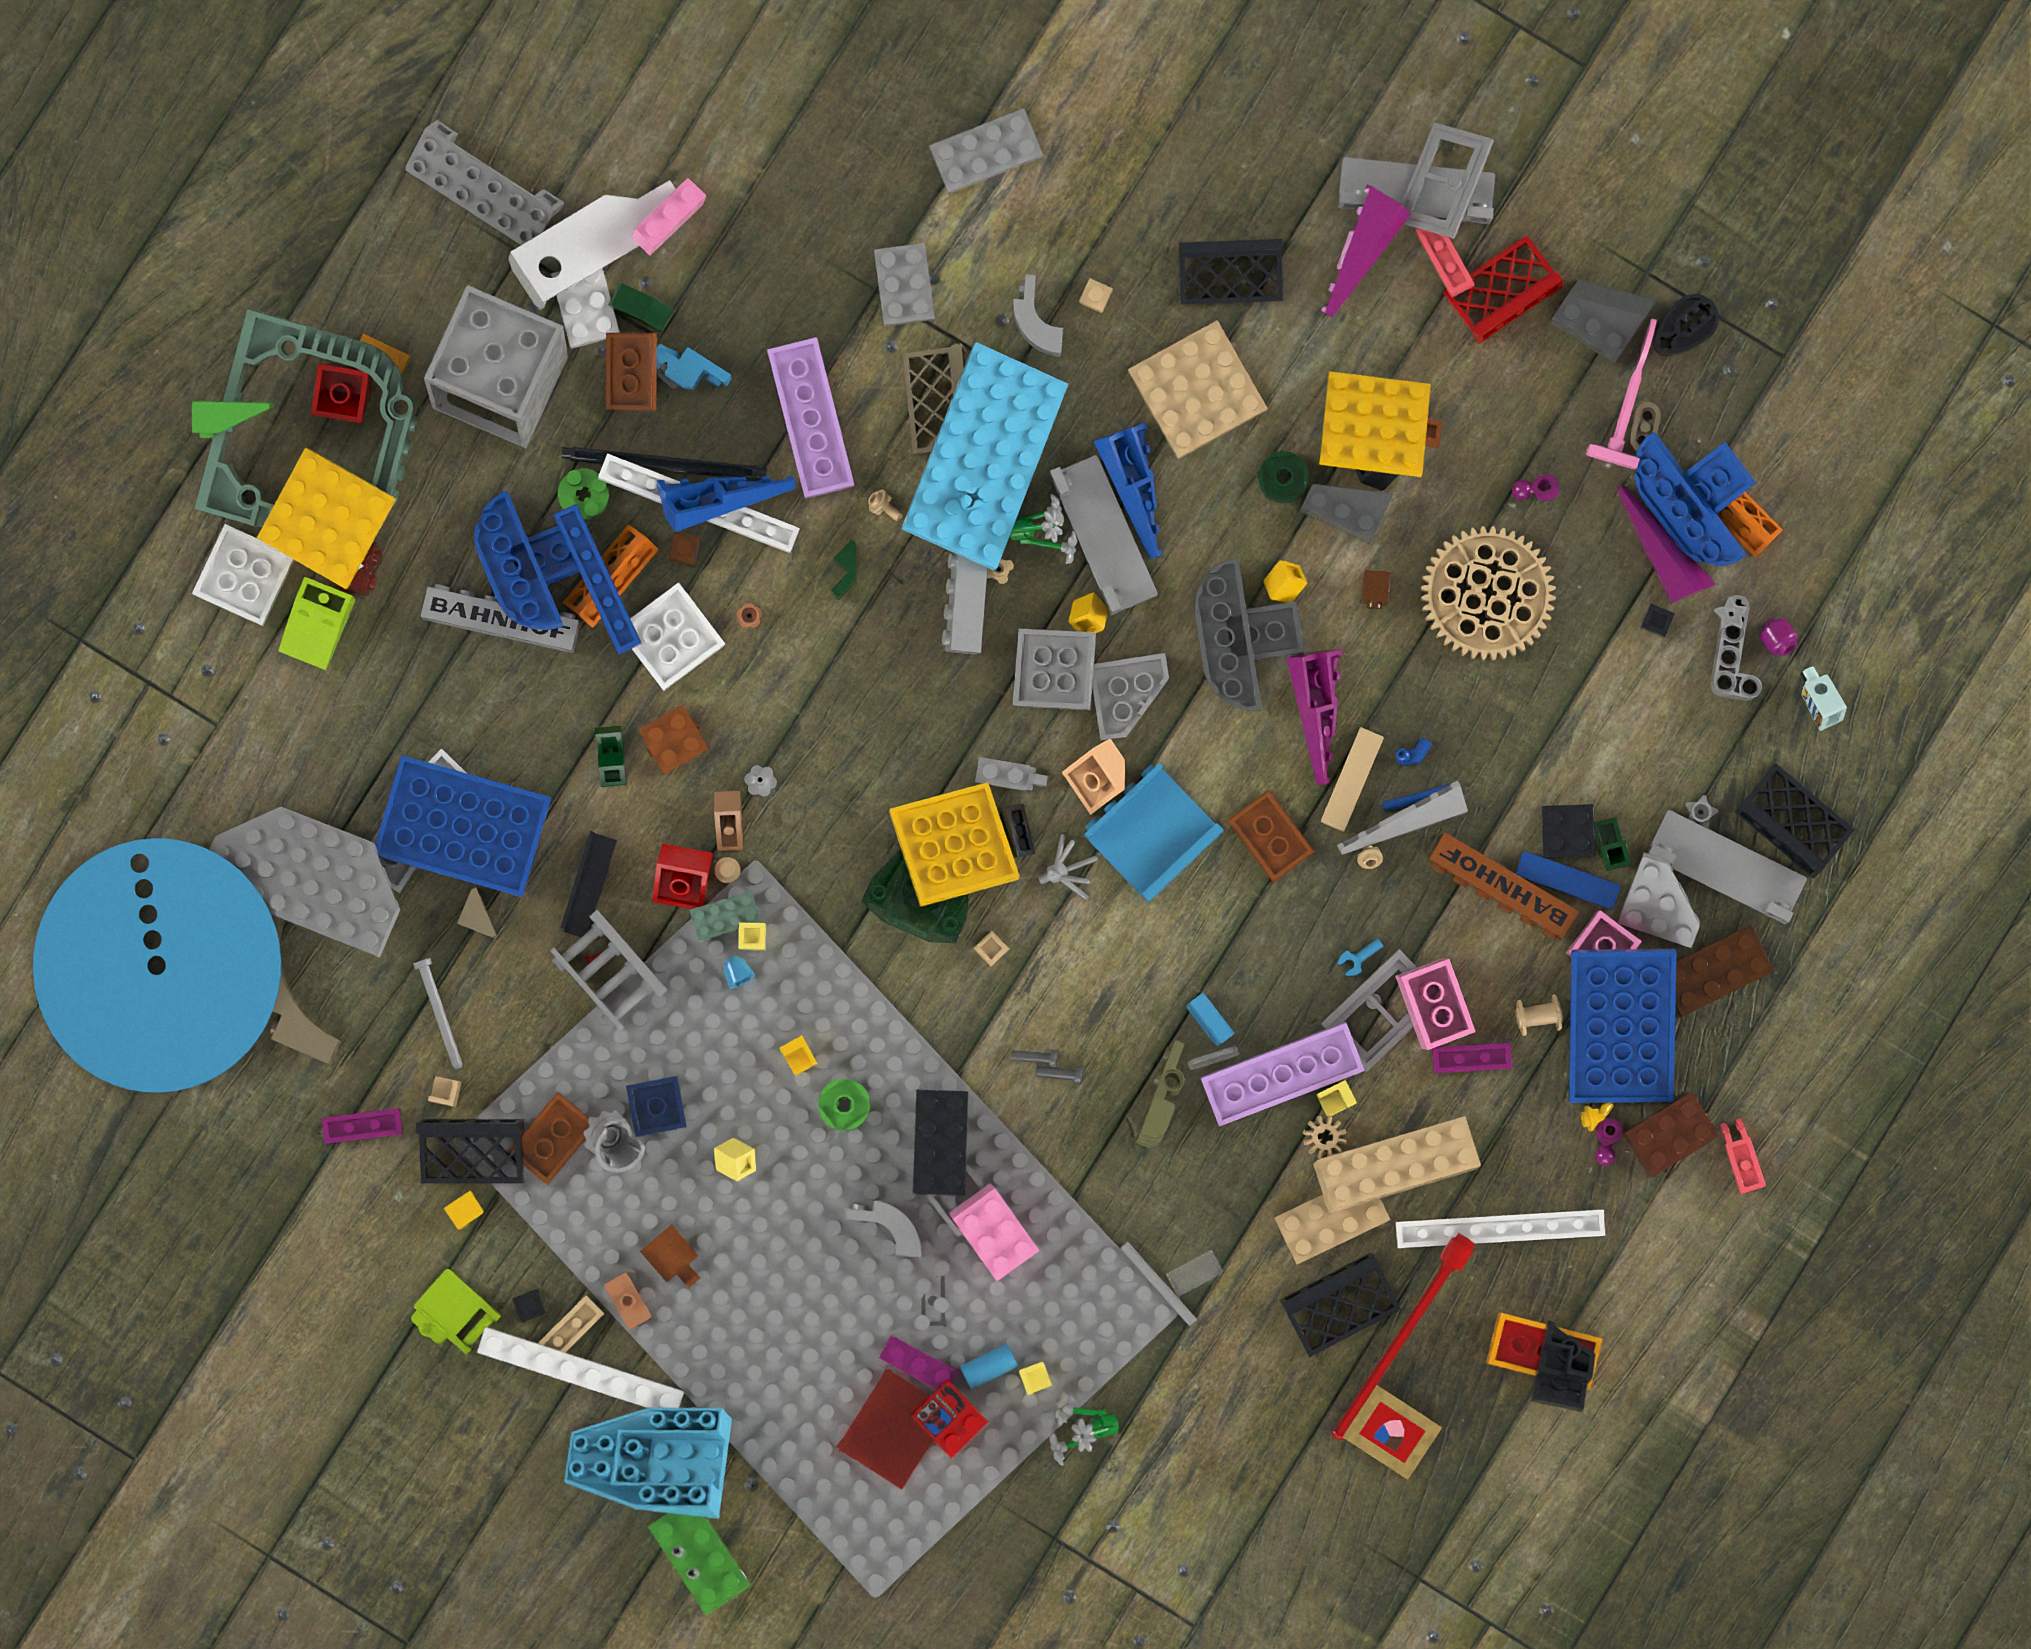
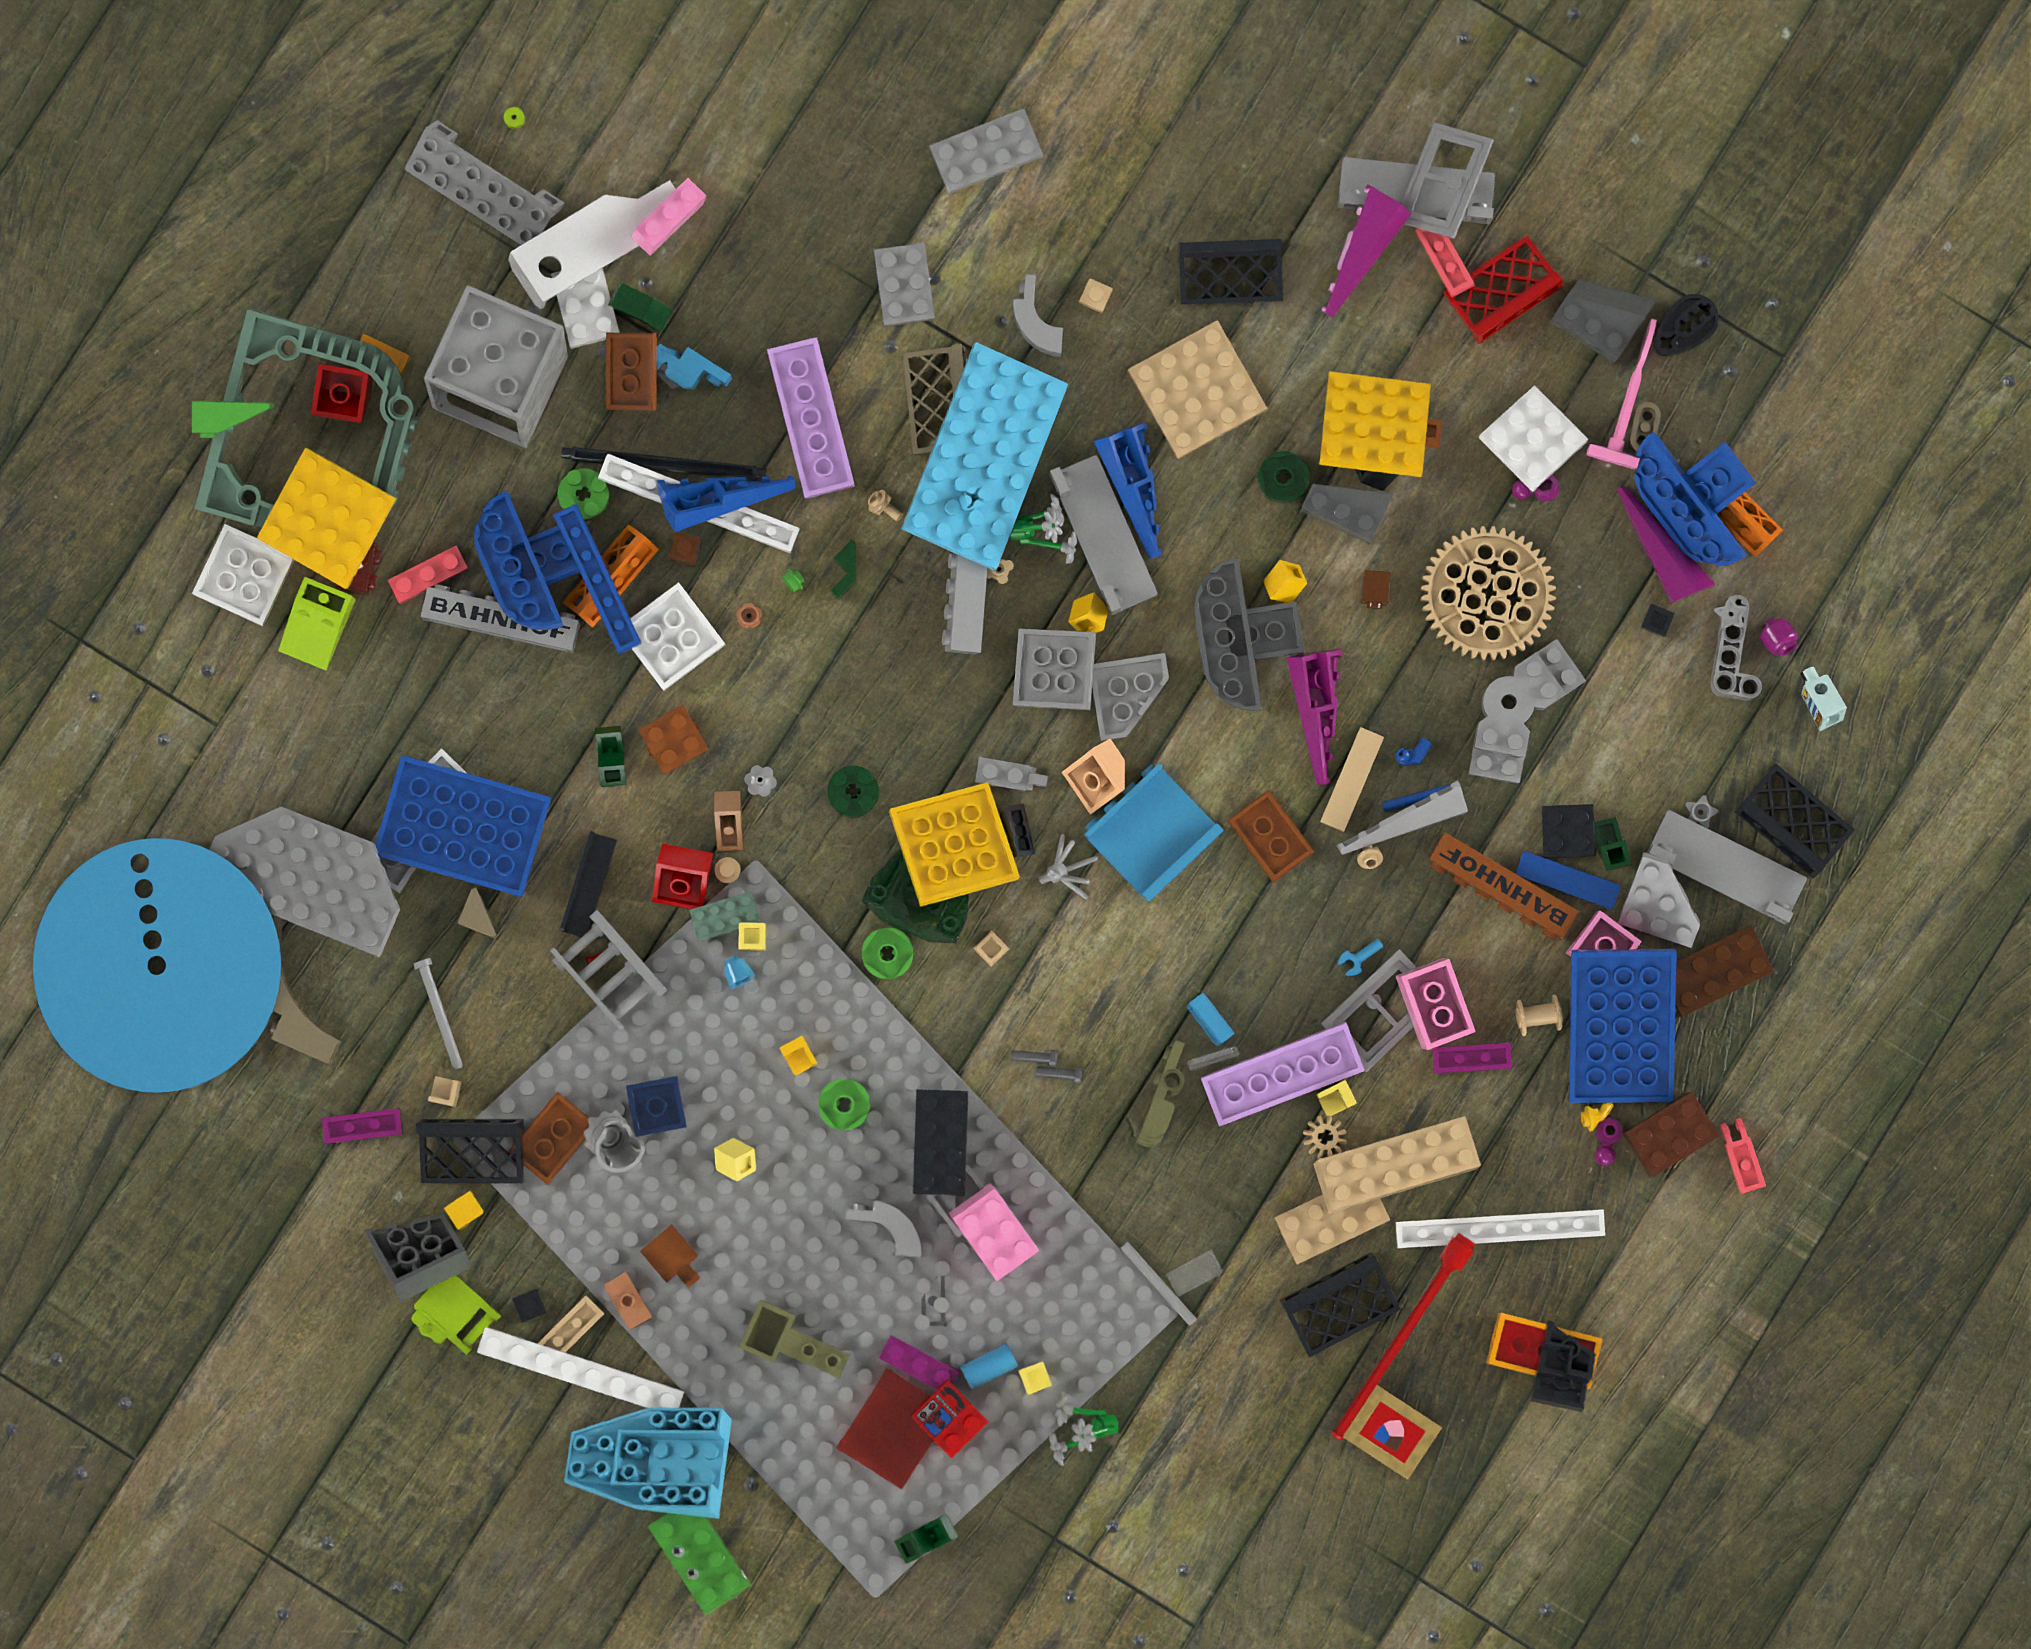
none -> dark grey wedge [363,1214,471,1302]
none -> coral plate [387,545,469,604]
none -> lime piece [504,107,525,129]
none -> olive plate [738,1300,850,1378]
none -> bright green plate [781,569,804,593]
none -> dark green plate [827,765,879,818]
none -> bright green plate [862,928,913,980]
none -> dark green slope [894,1514,958,1564]
none -> light grey plate [1468,639,1586,784]
none -> white plate [1479,385,1588,492]

